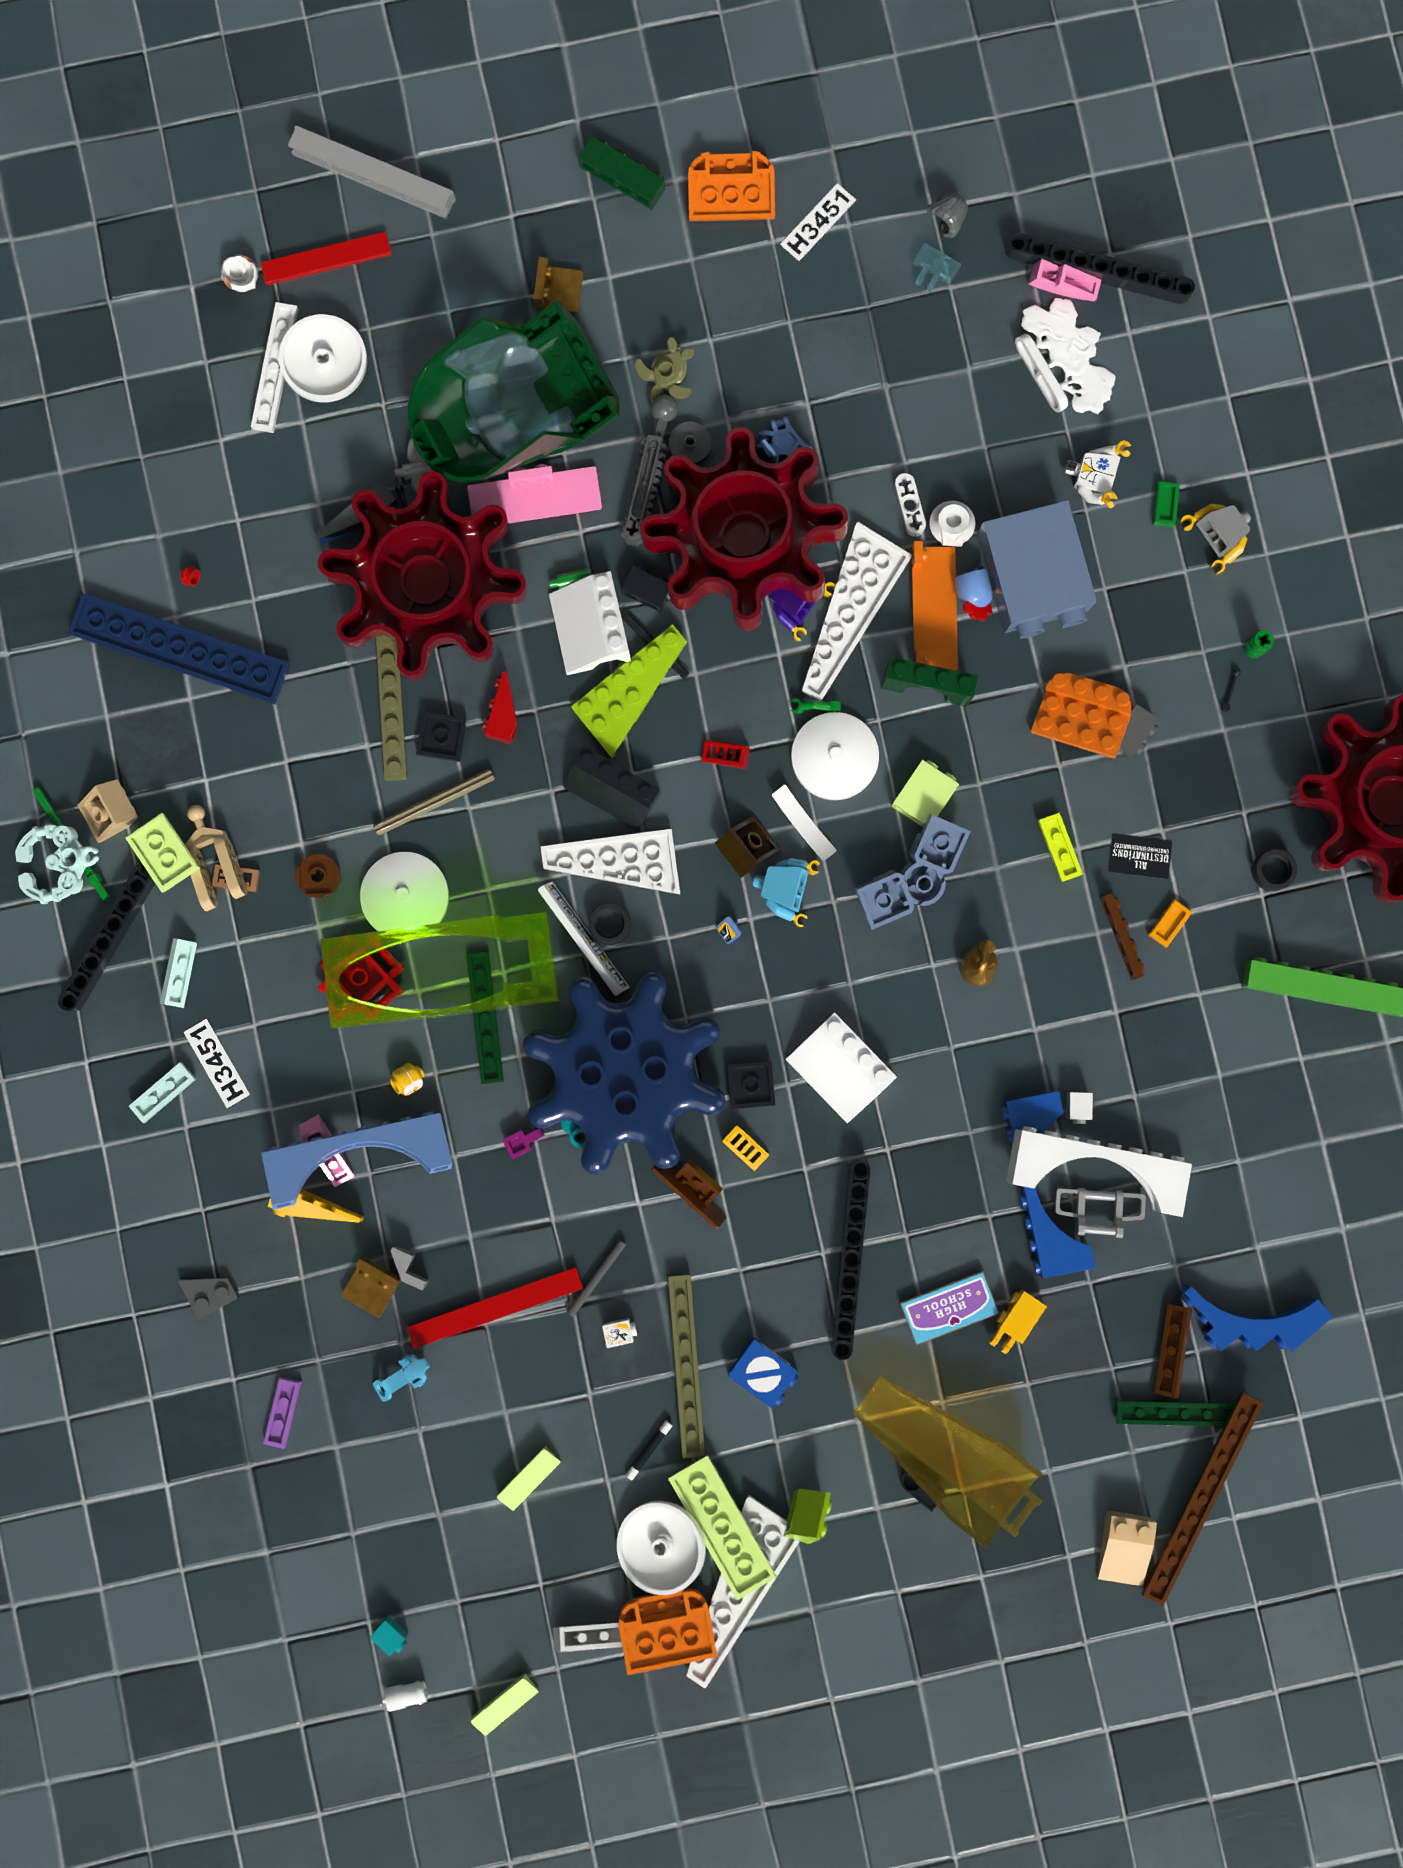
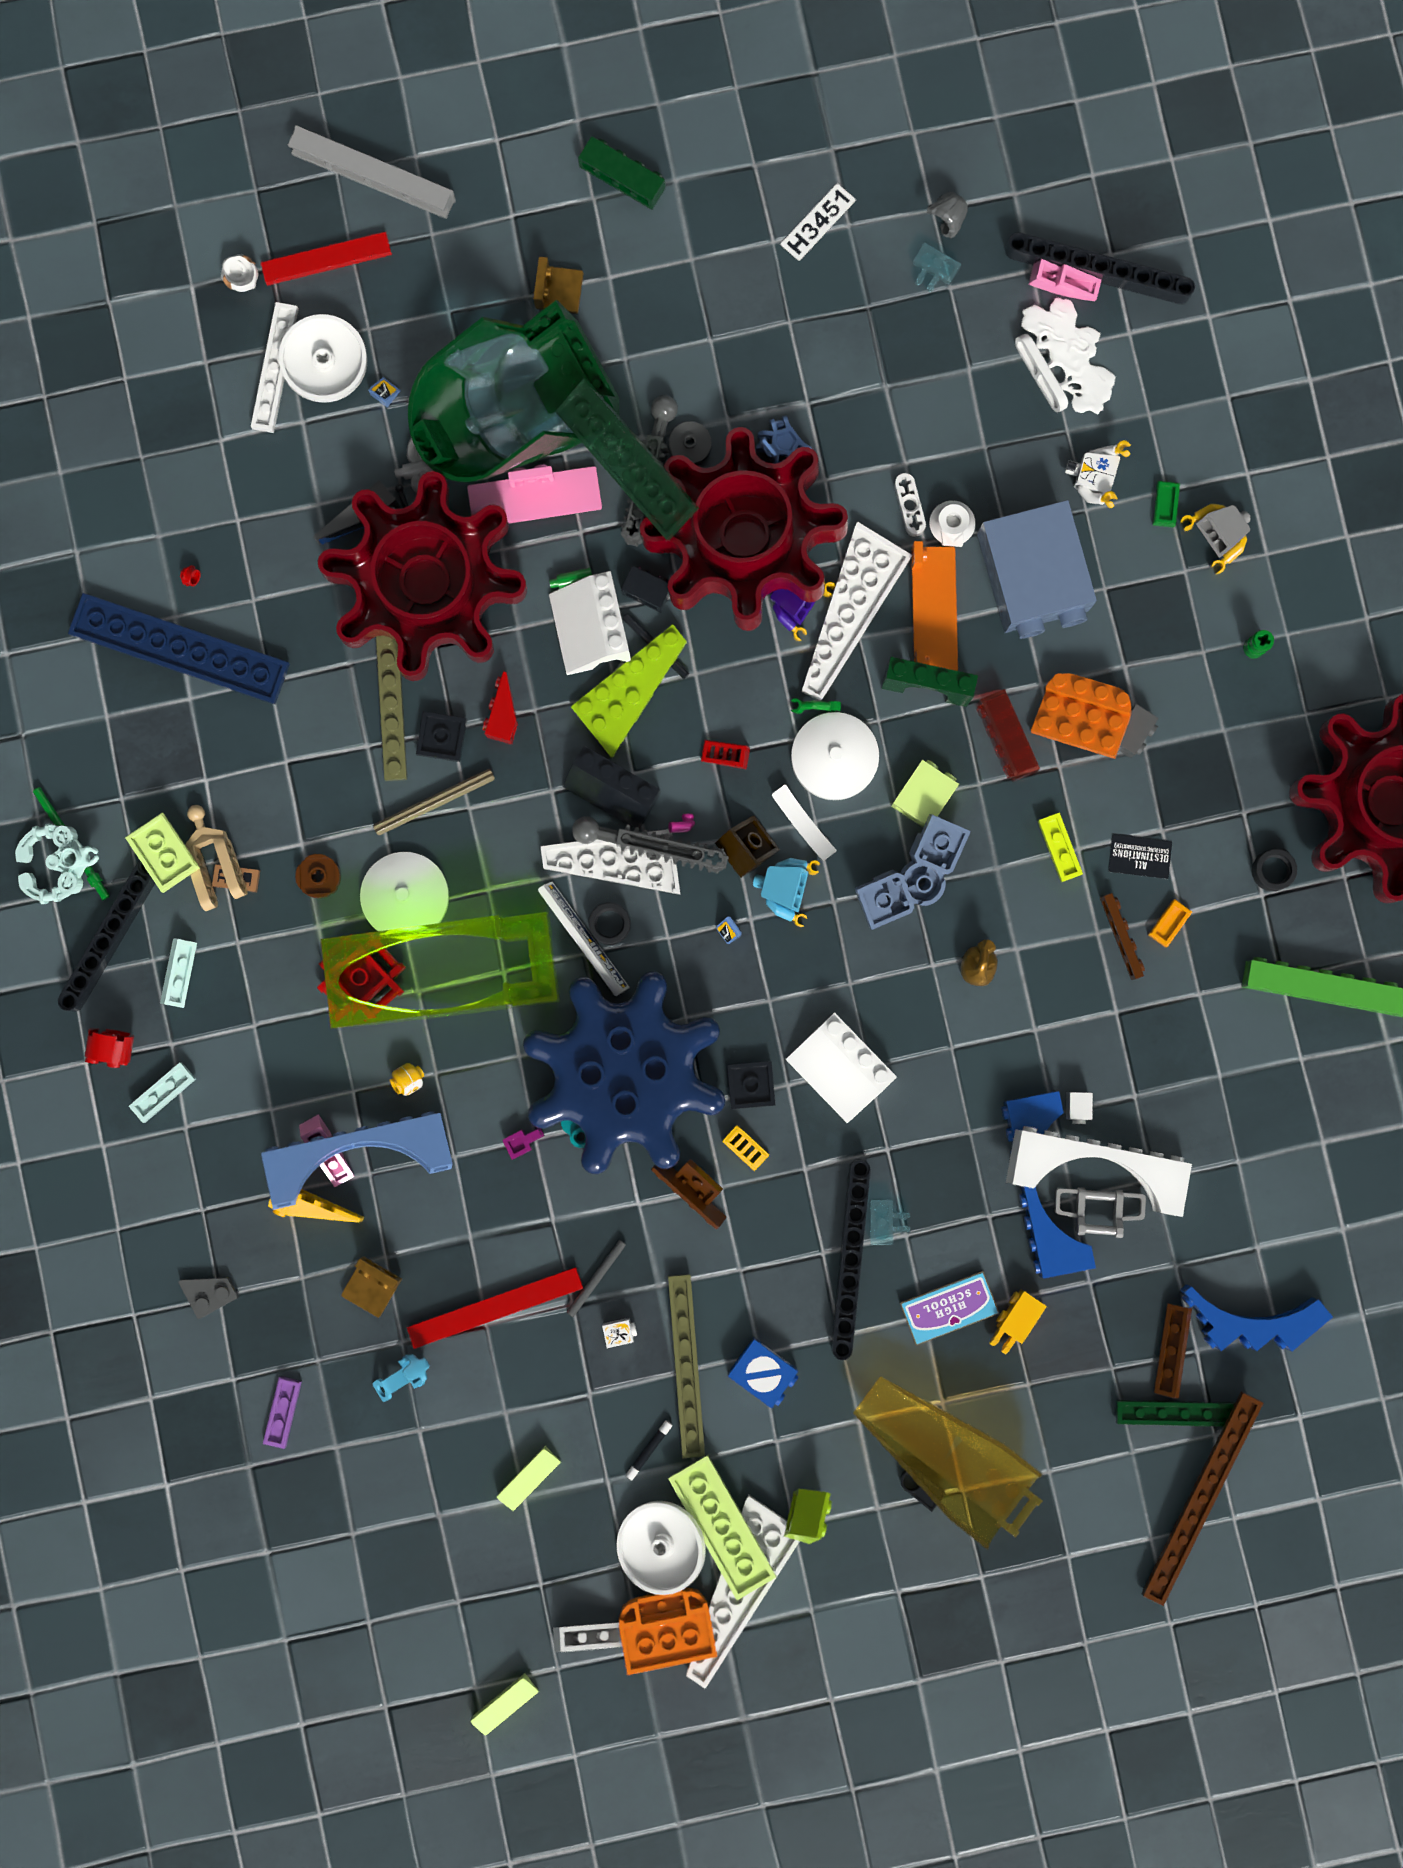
tan slope [77,779,138,843] -> none
white sticker [184,1019,250,1108] -> none
teal brick [370,1615,408,1656] -> none
white piece [382,1680,428,1712] -> none
light grey slope [391,1246,429,1290] -> none
dark green tile [466,950,504,1085] -> none
olive animal [635,337,695,402] -> none
orange plate [688,151,775,221] -> none
medium blue piece [955,565,993,621] -> none
slope [1097,1510,1157,1586] -> none
black hinge [1221,668,1241,712] -> none
none -> red brick [84,1028,134,1068]
none -> slope [368,377,400,407]
none -> clear green plate [555,379,699,540]
none -> dark grey gear [572,816,729,874]
none -> dark pink arm [668,814,695,833]
none -> clear light blue hinge [870,1200,910,1245]
none -> clear red brick [977,689,1040,782]

